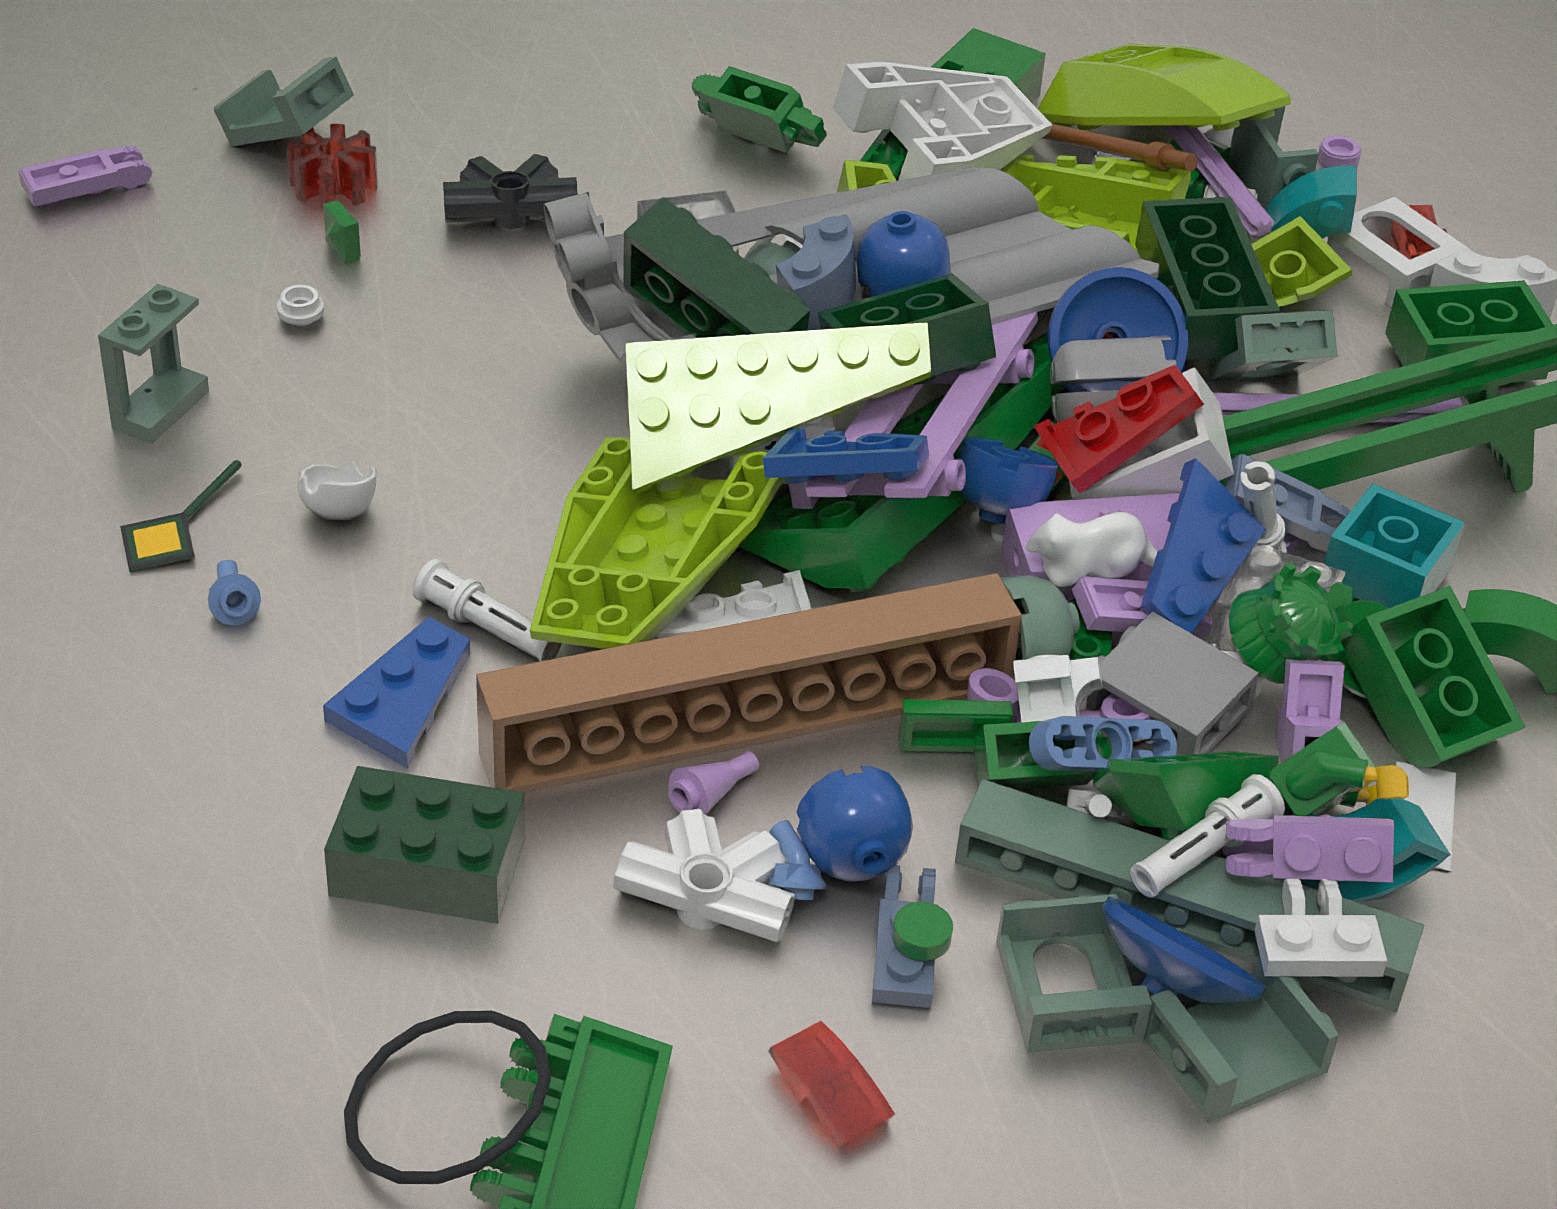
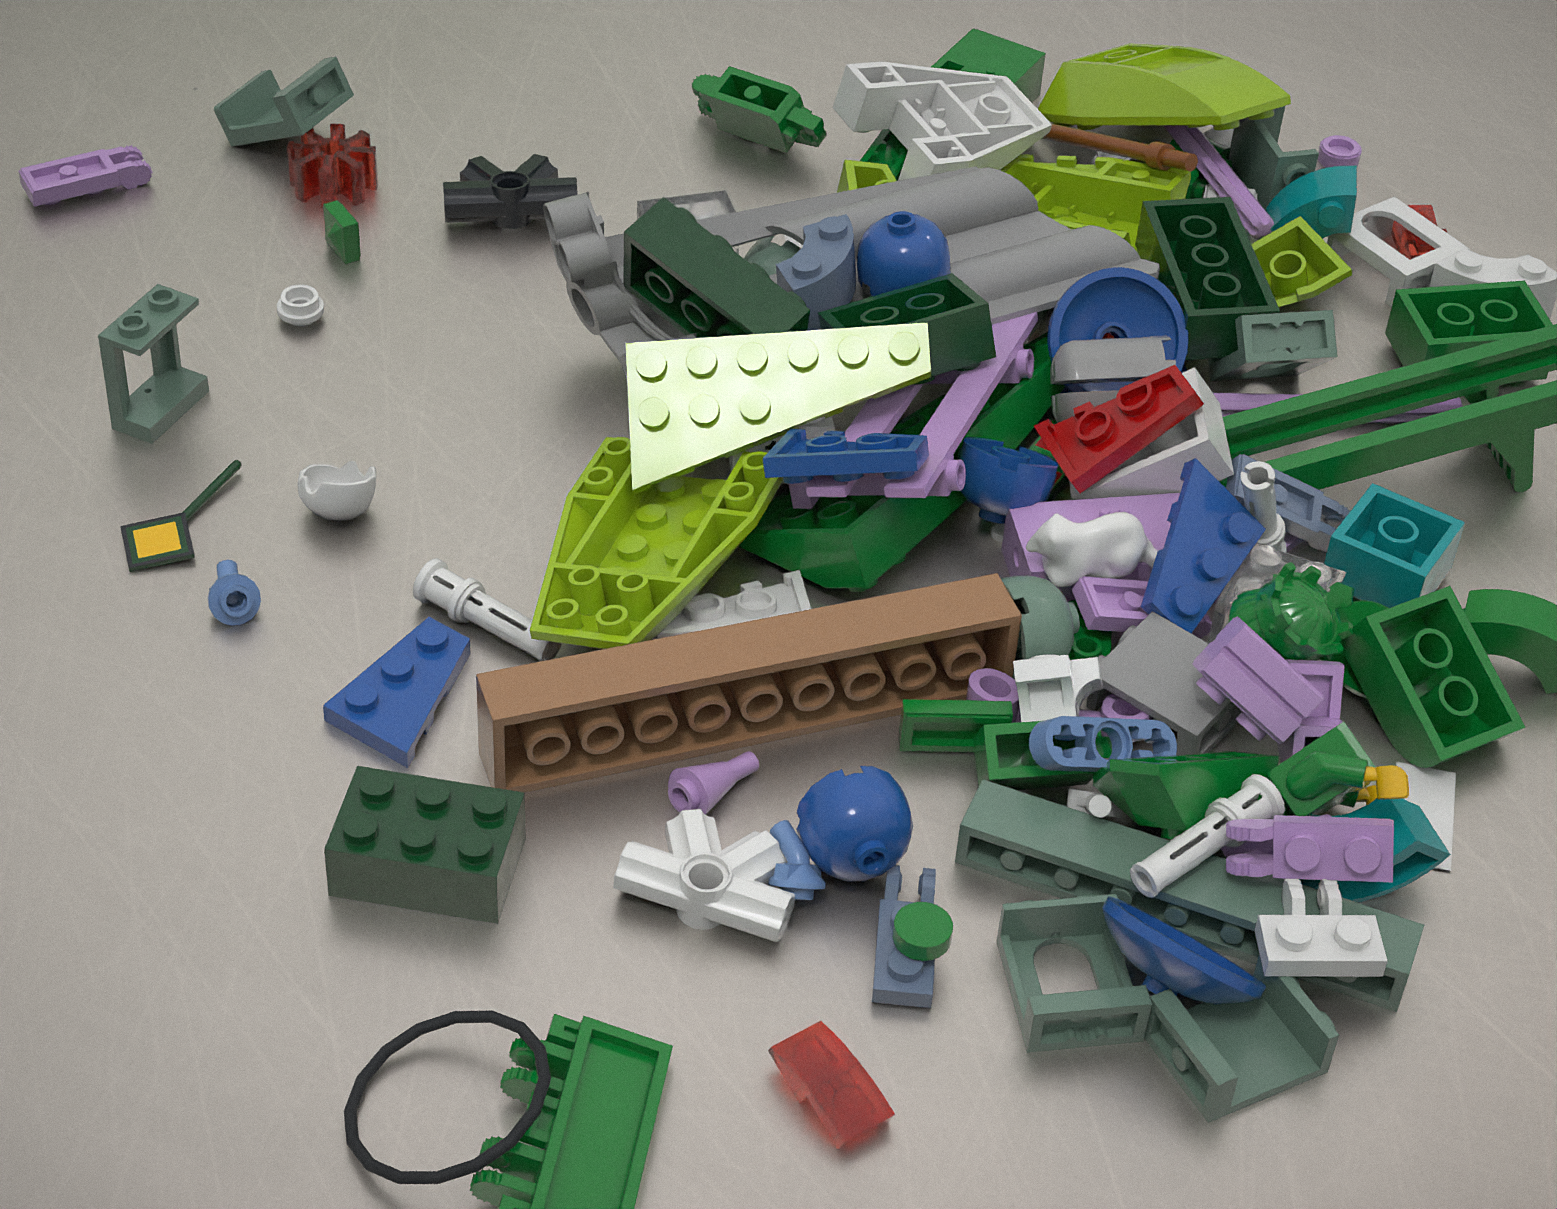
none -> lavender brick [1192,616,1325,744]

